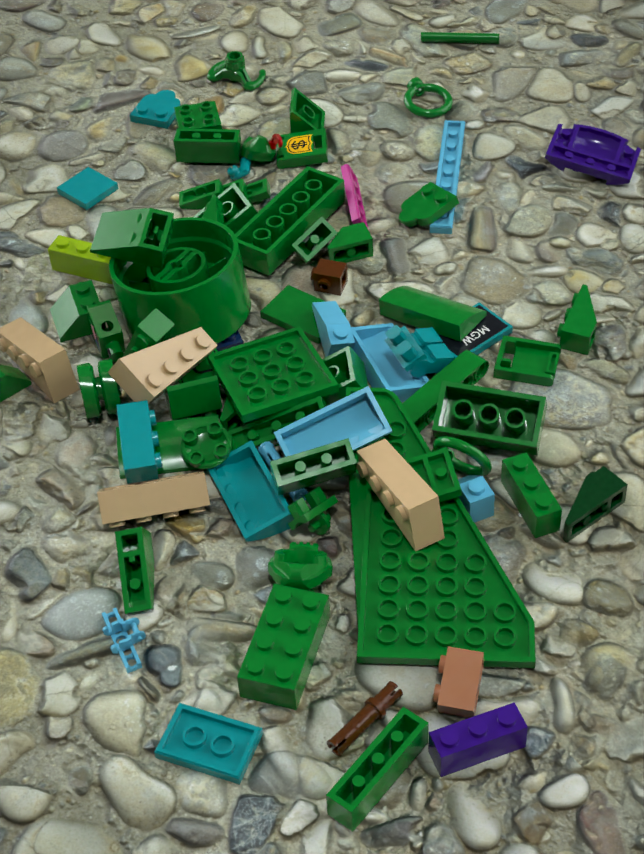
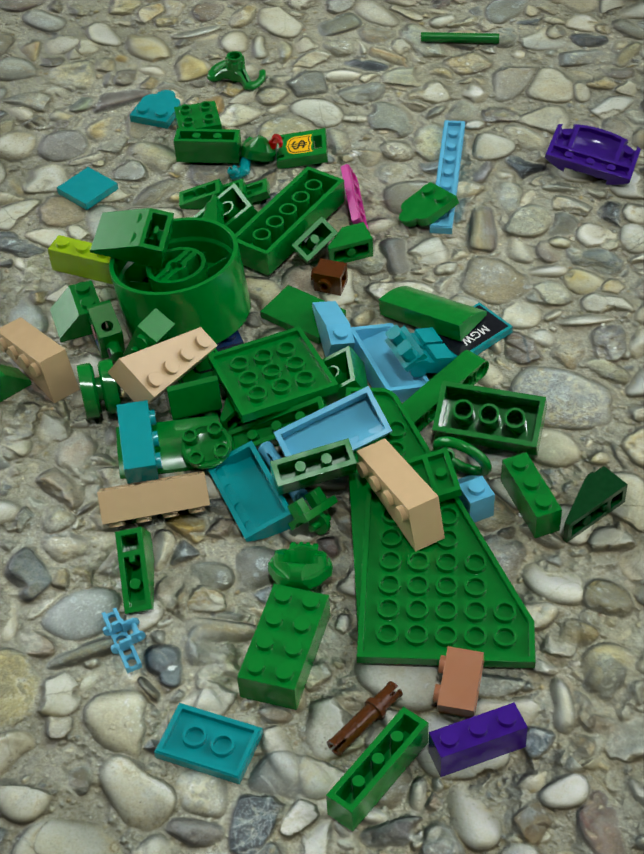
green slope [290,87,325,133] -> none
green piece [404,77,453,118] -> none
green container [493,335,562,387] -> none
green slope [557,284,597,355] -> none

